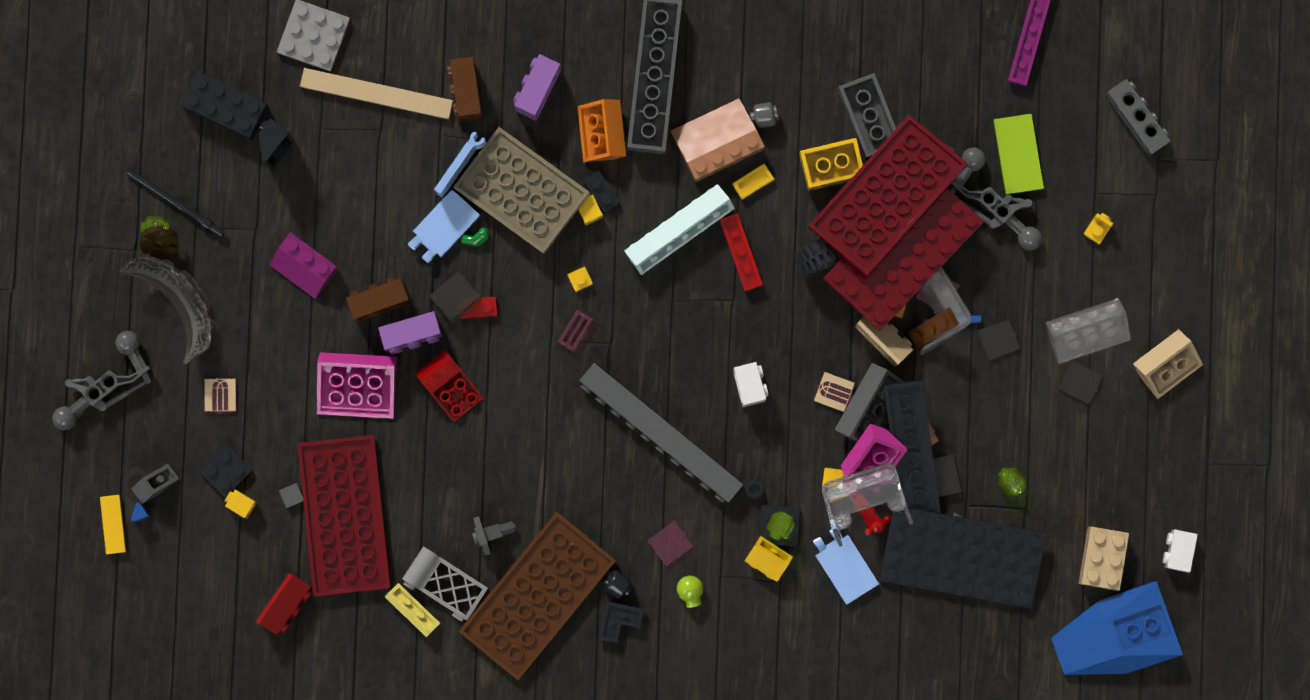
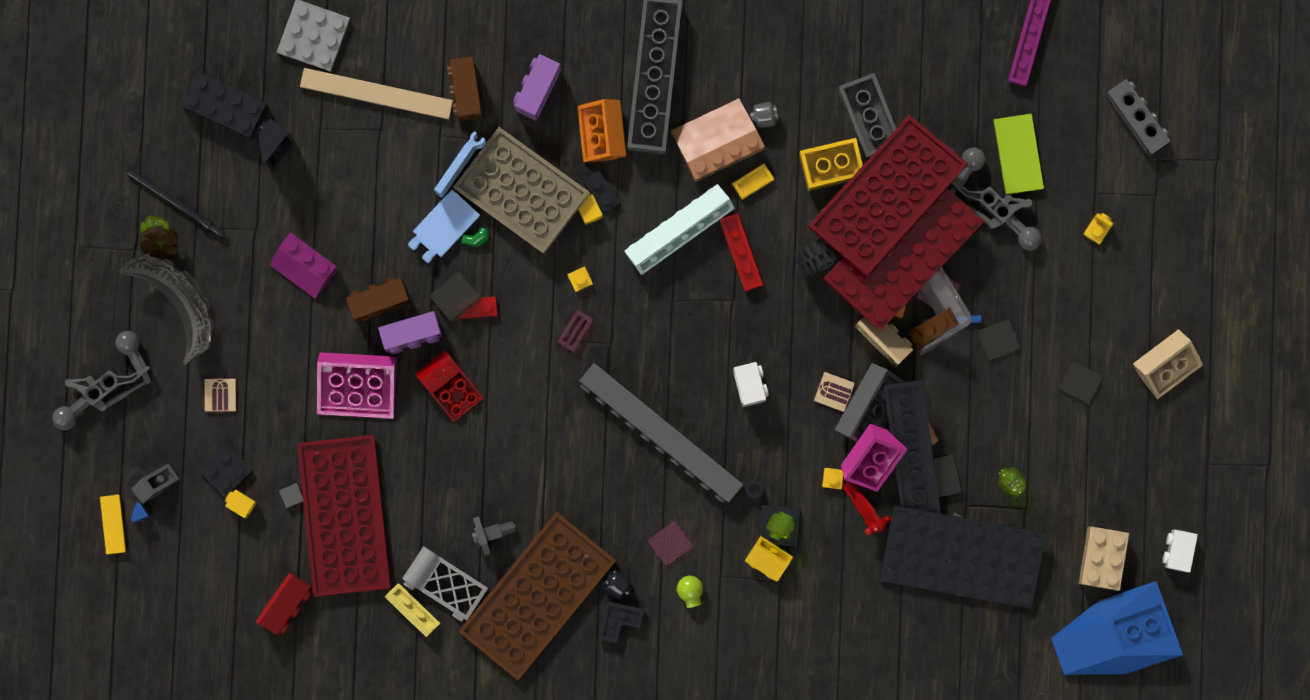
light blue tile [813,527,879,605] -> none
clear windscreen [822,463,913,547] -> none
clear slope [1046,298,1131,364] -> none

